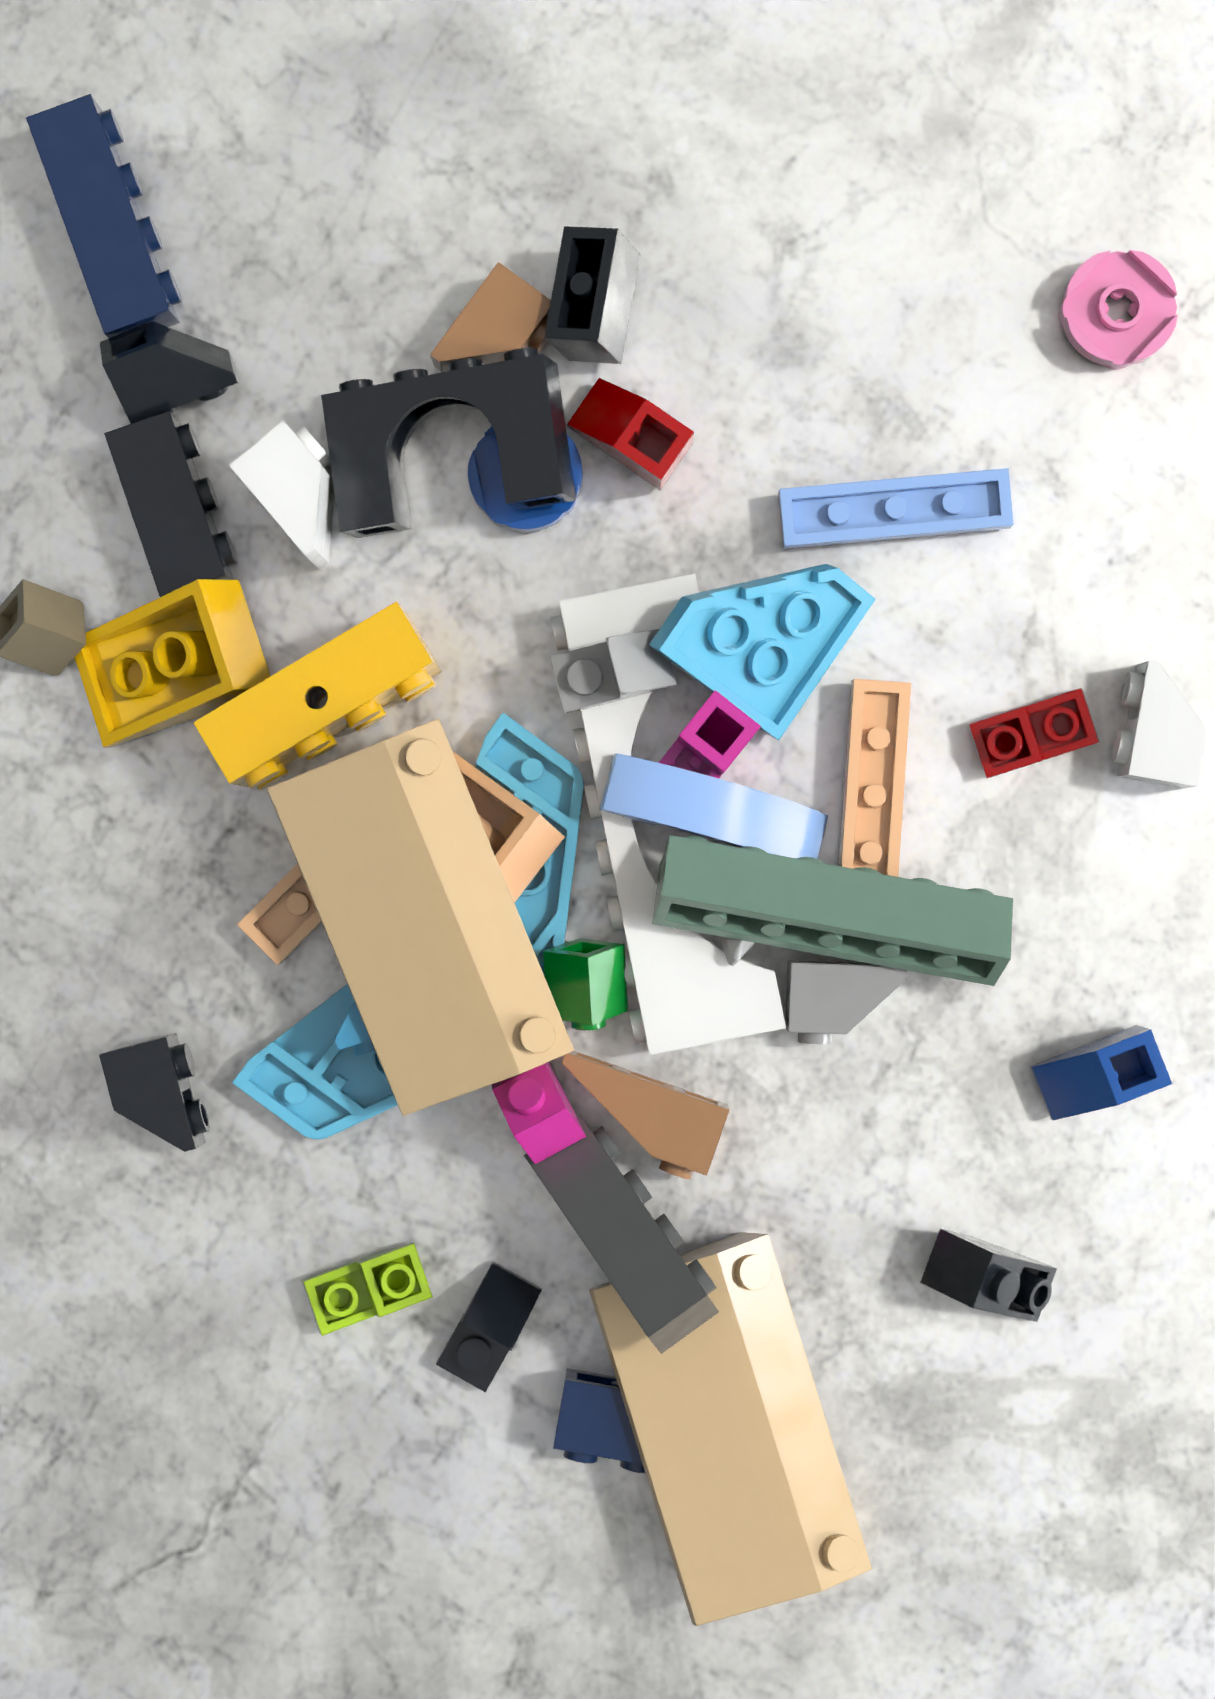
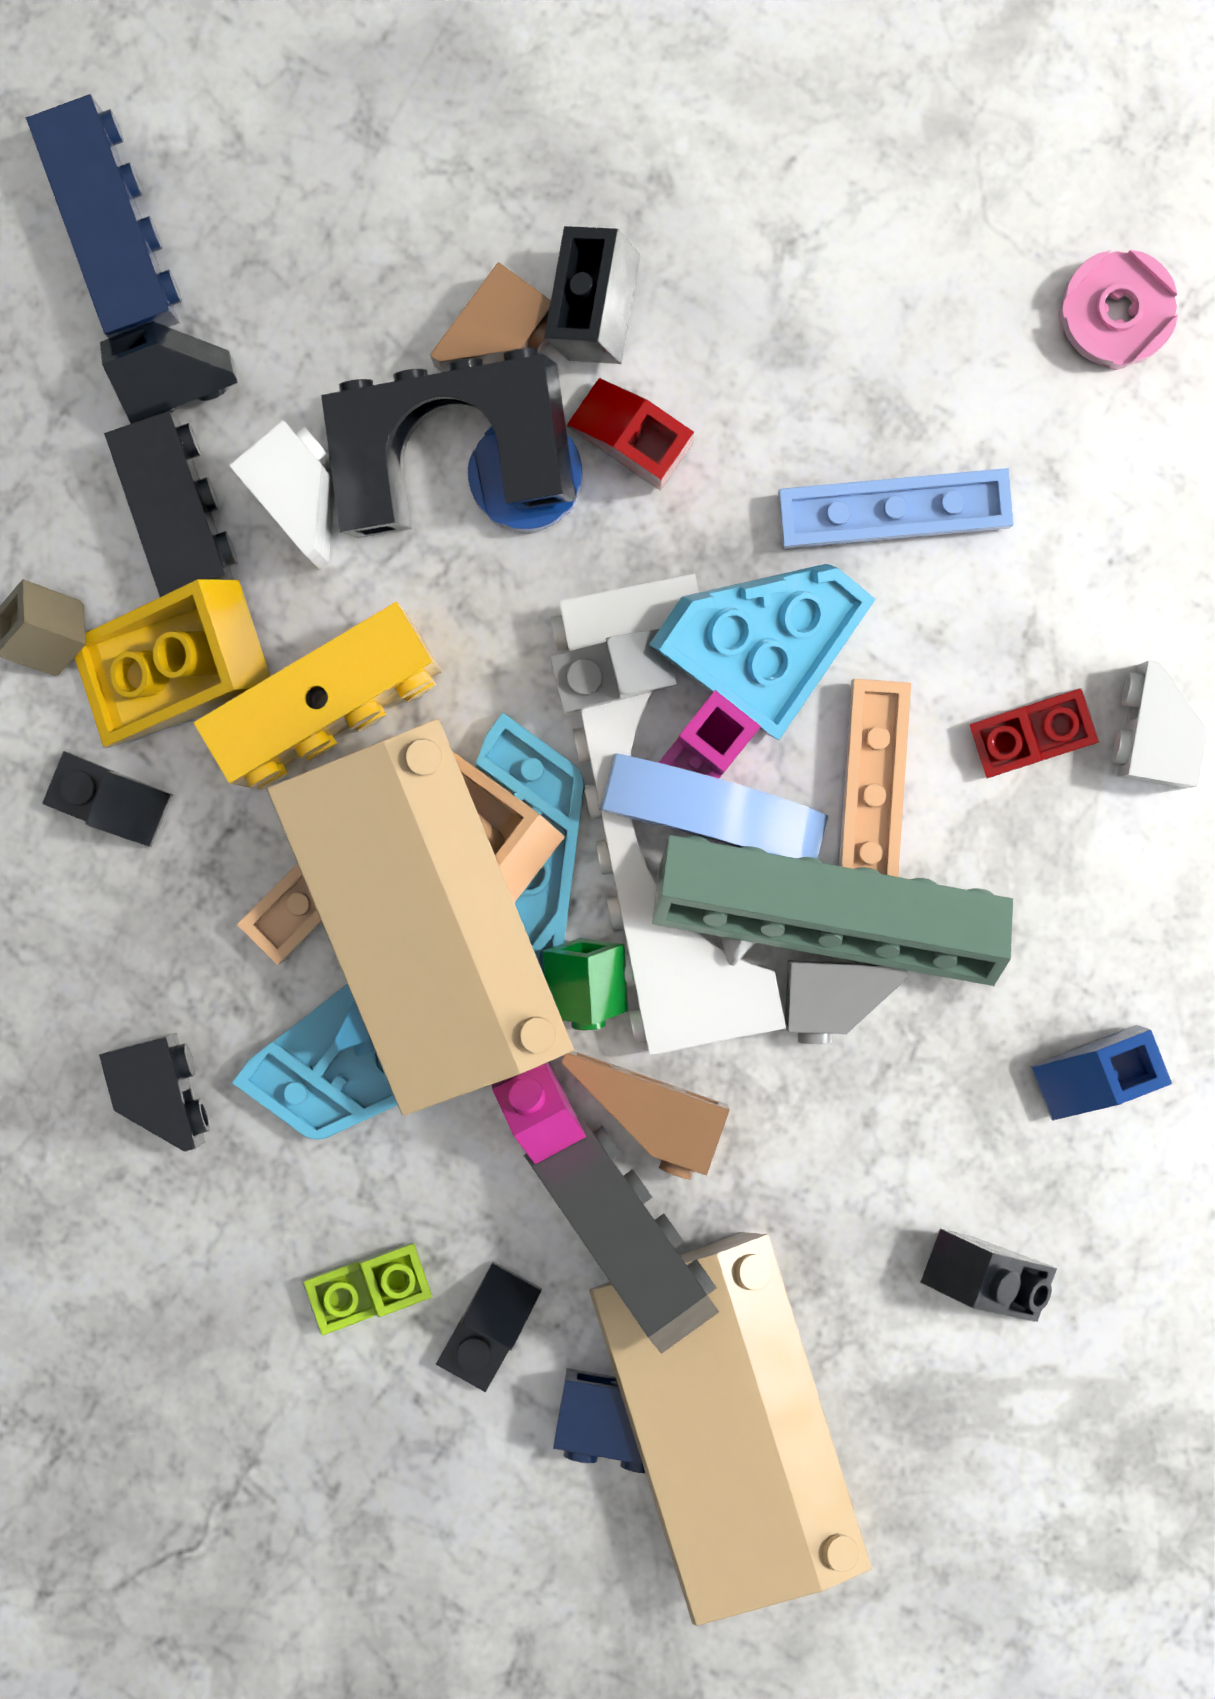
none -> black slope [42,751,173,847]

